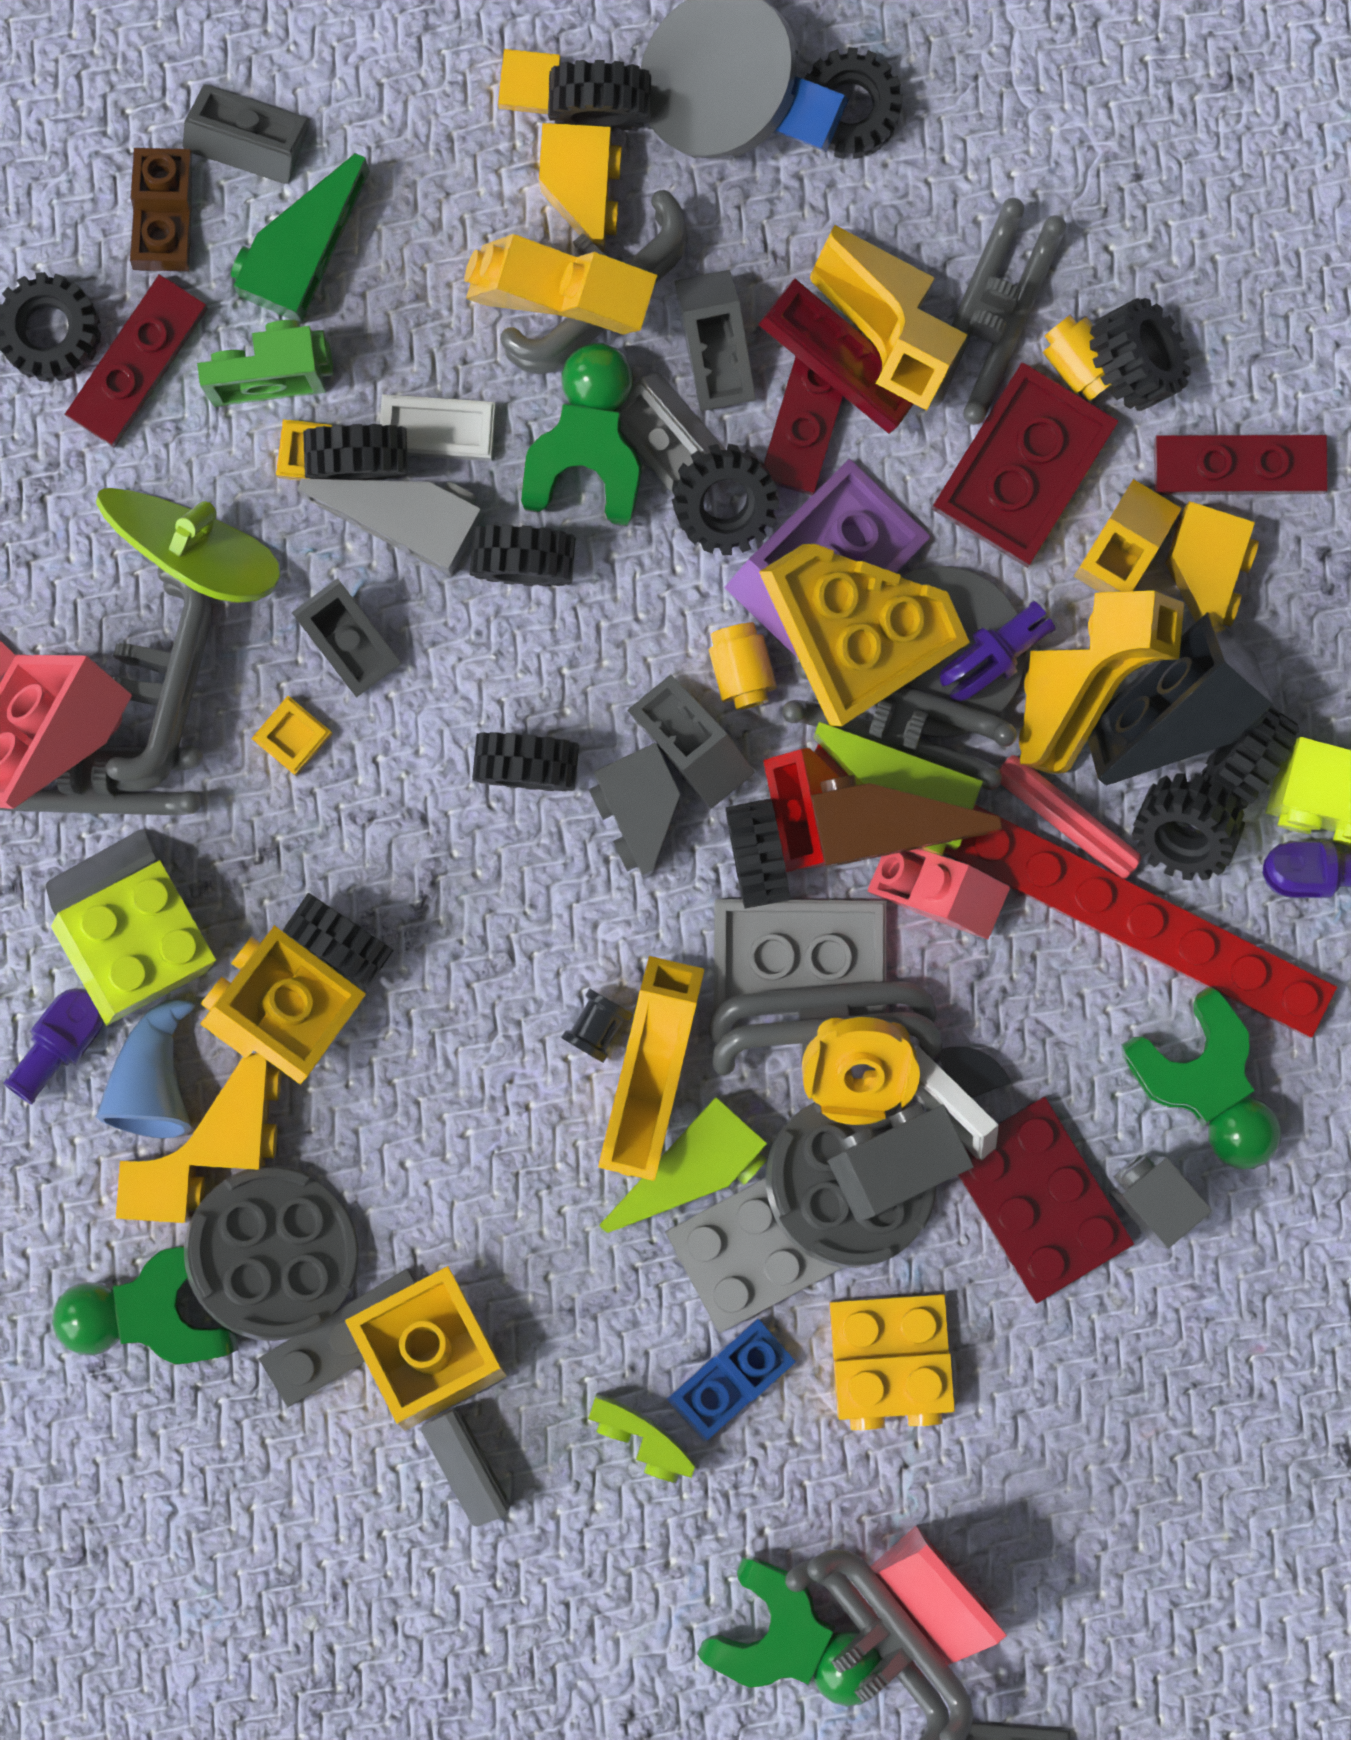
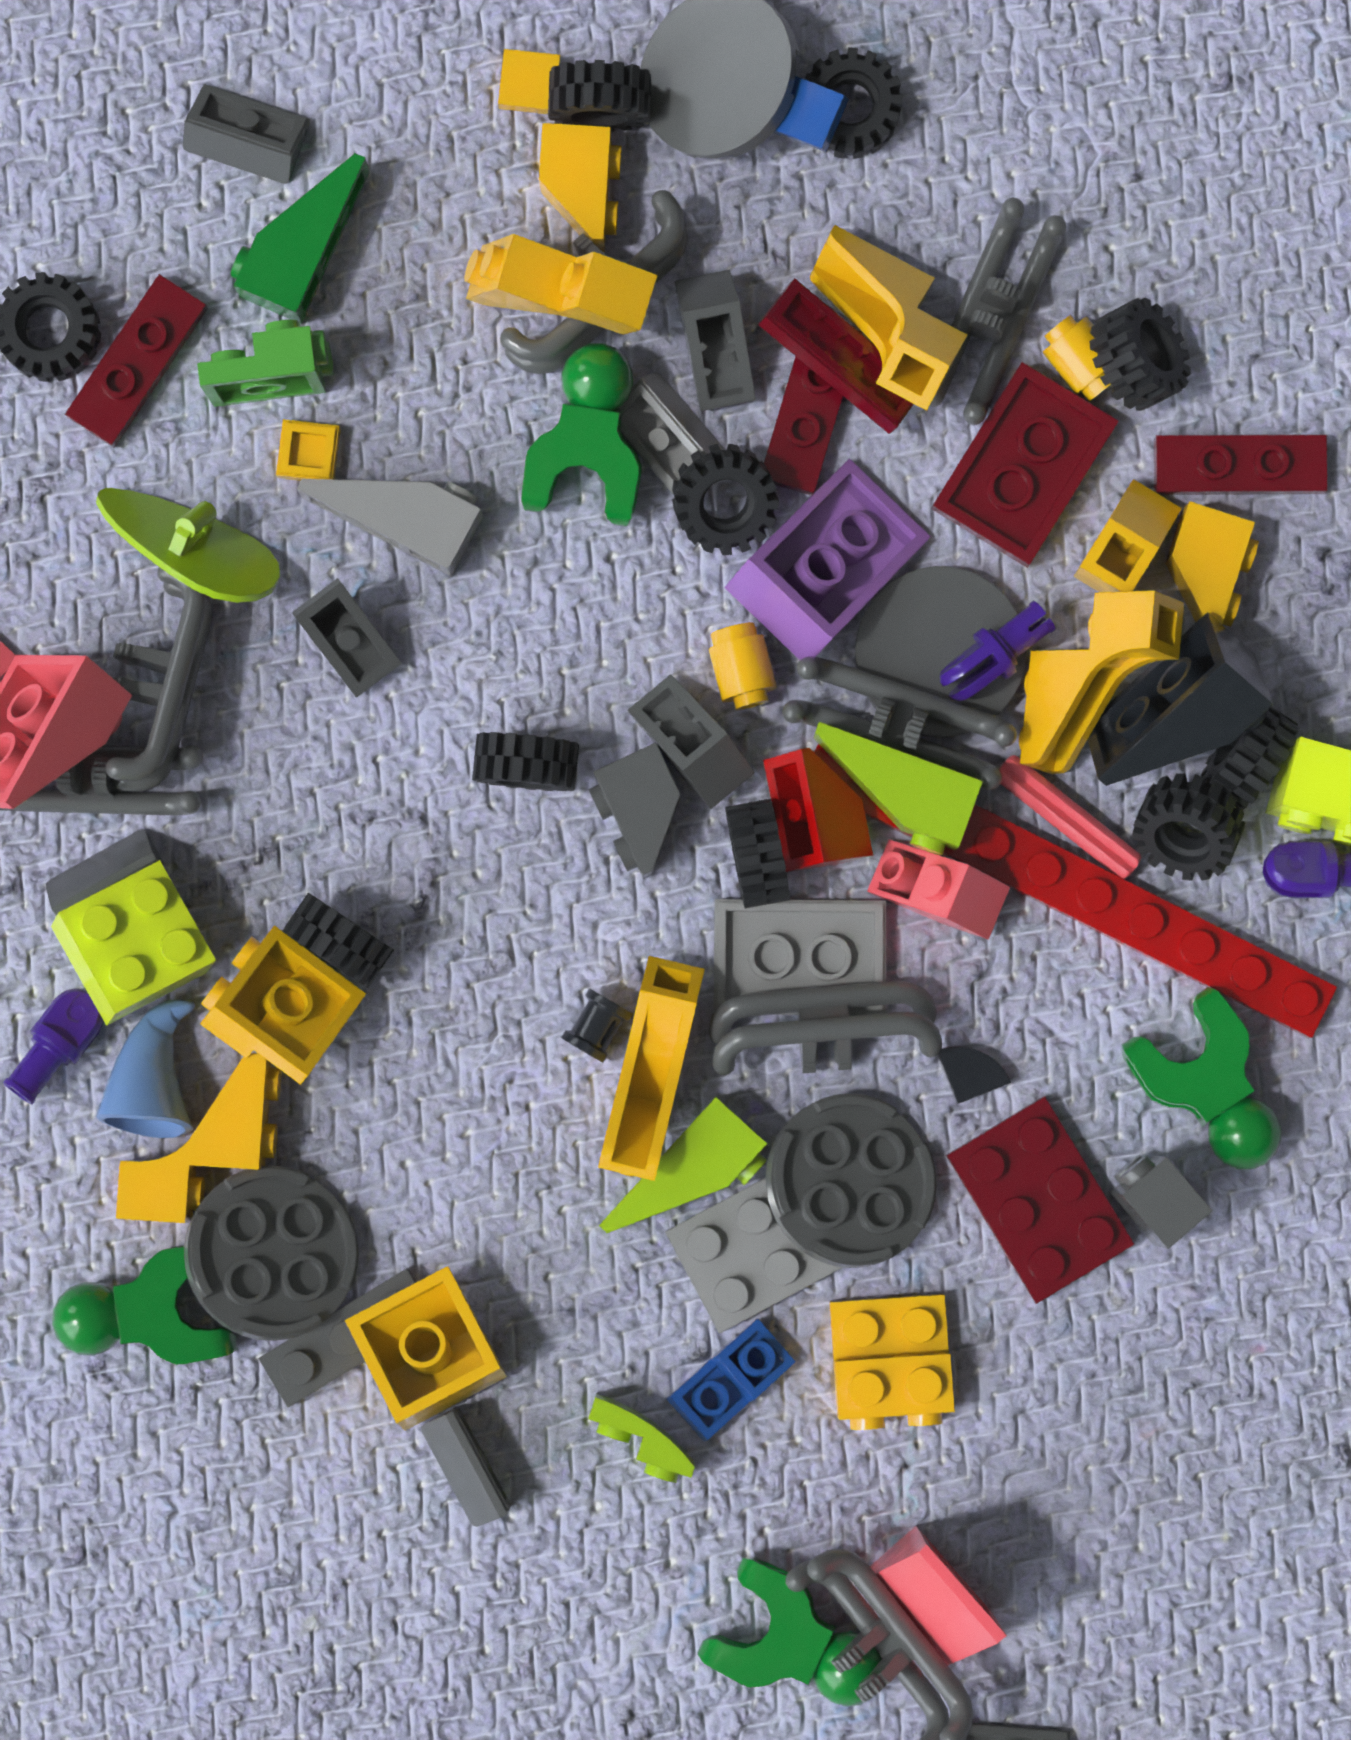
reddish brown slope [130,148,192,271] -> none
yellow tile [251,696,333,777] -> none
black tyre [303,424,408,480] -> none
white tile [380,394,496,461] -> none
black tyre [470,524,576,587] -> none
yellow plate [759,544,970,726] -> none
yellow plate [802,1017,920,1125] -> none
reddish brown slope [811,775,1002,868] -> none
dark grey brick [827,1103,973,1223] -> none
white tile [914,1046,999,1160] -> none

